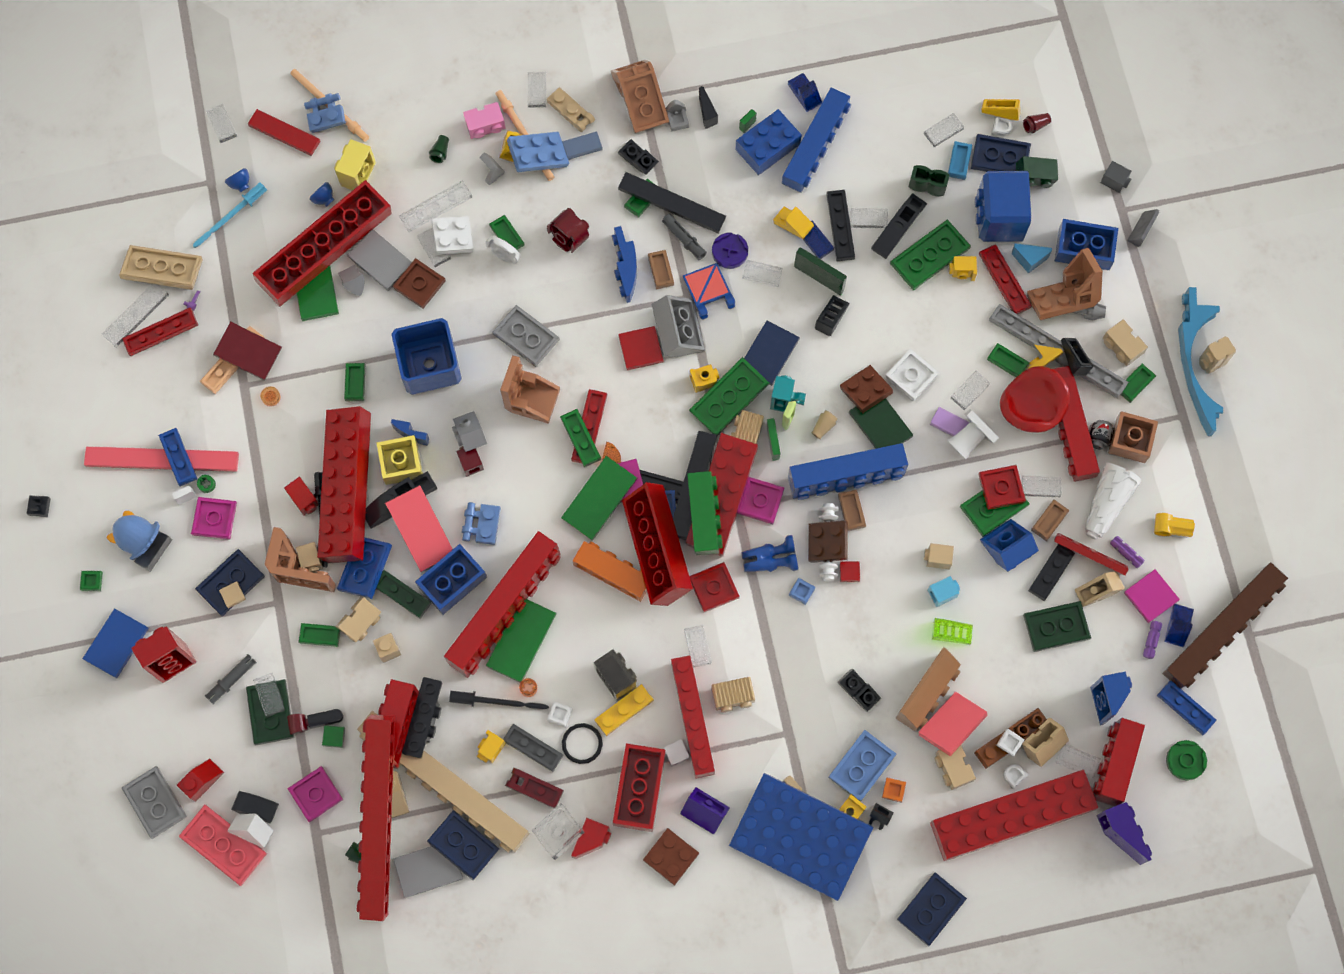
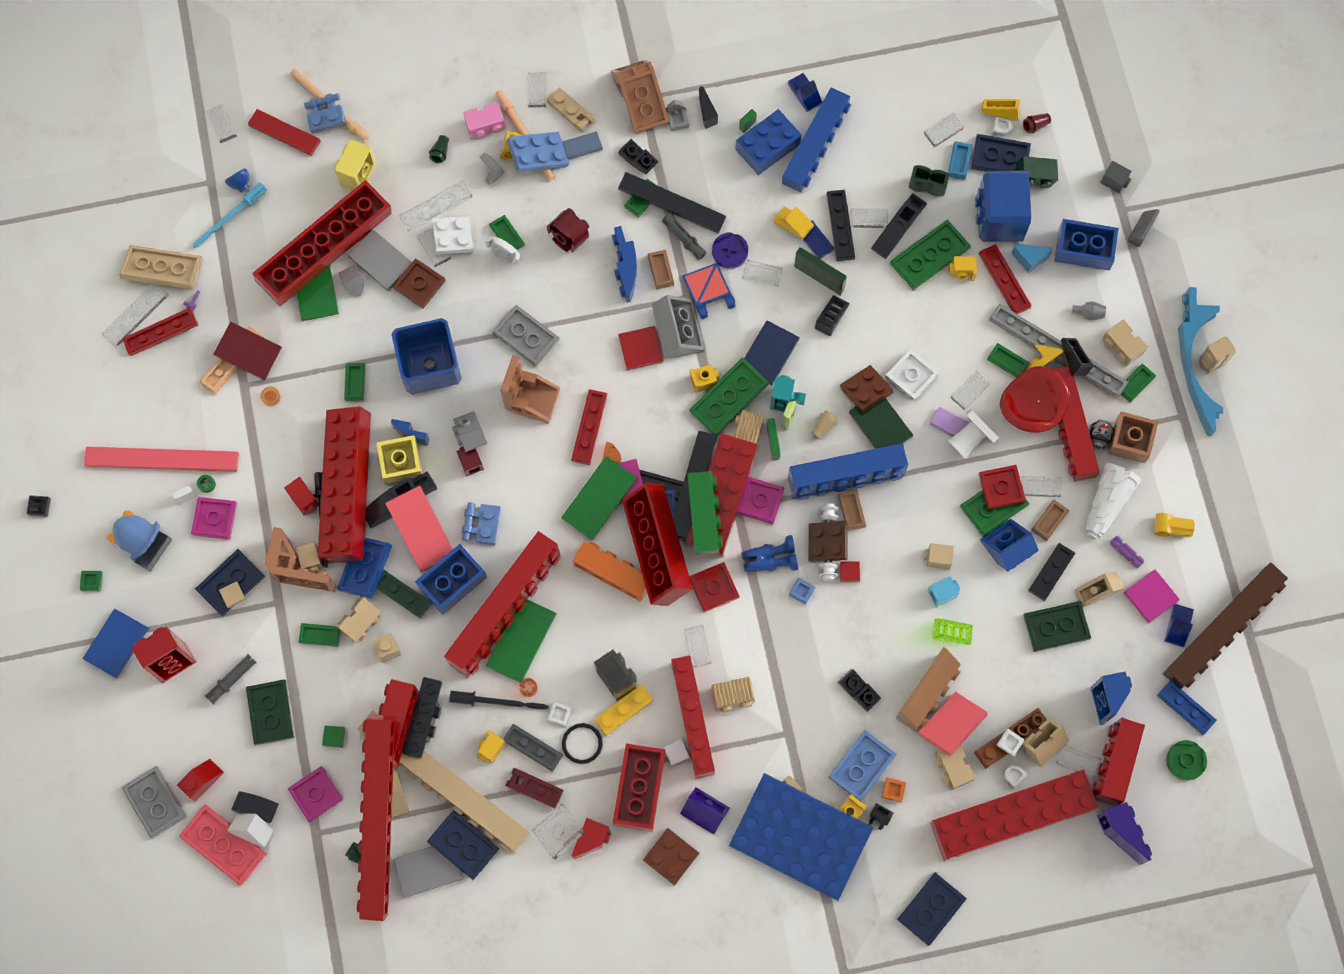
blue tile [158,428,198,487] -> none
clear tile [253,673,285,717] -> none
piece [287,709,343,735] -> none
blue brick [310,182,334,207] -> none
green tile [560,409,601,467] -> none
nougat bracket [1027,248,1103,320] -> none
red tile [1054,533,1129,576] -> none
medium lavender axle [1143,621,1162,659] -> none

